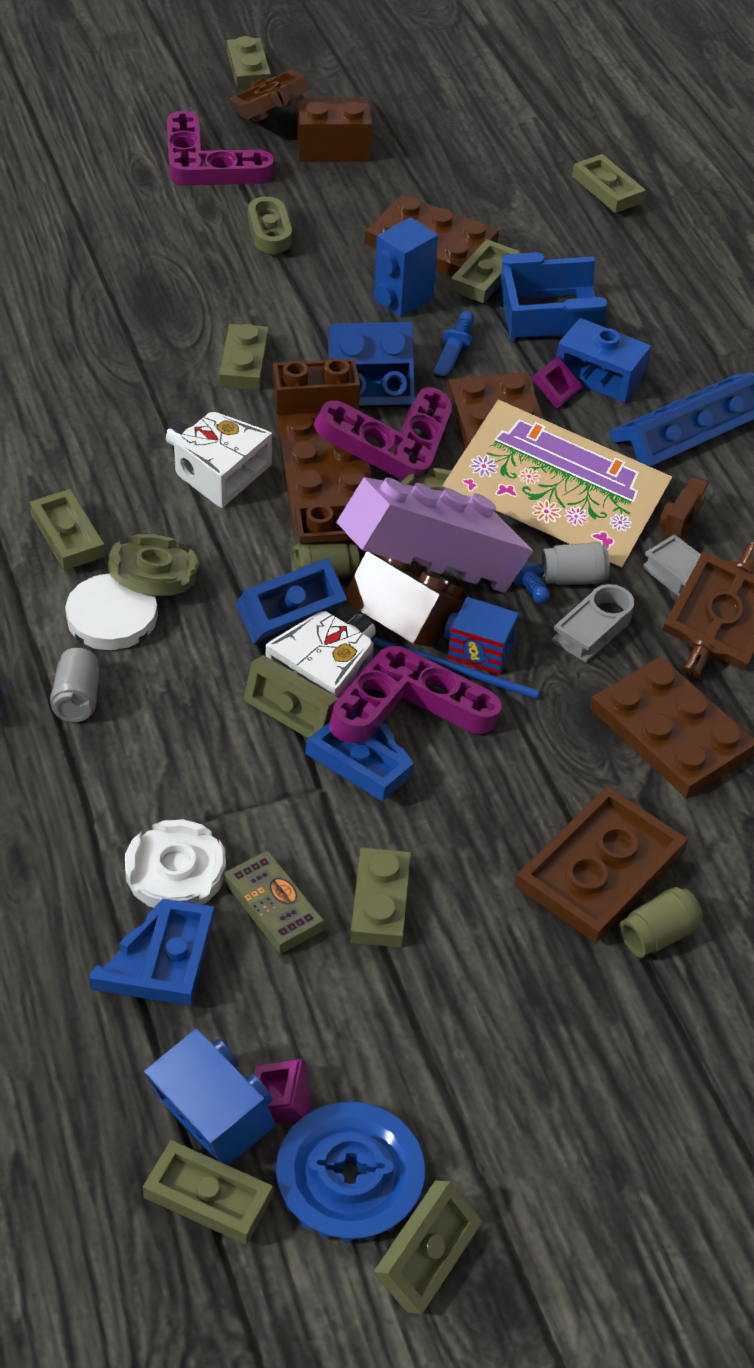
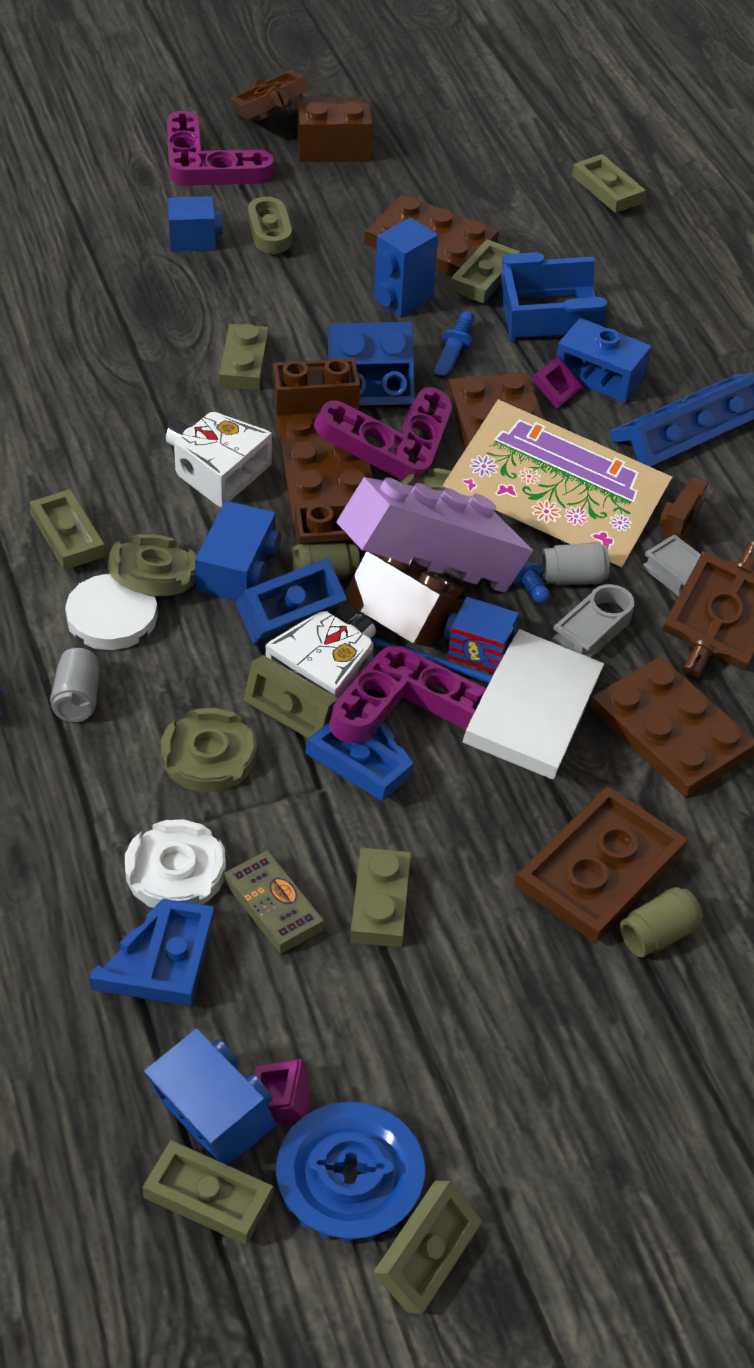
olive plate [227,36,271,88] -> none
none -> olive tile [161,708,257,793]
none -> blue brick [167,196,223,252]
none -> blue brick [195,500,281,601]
none -> white slope [462,629,604,780]

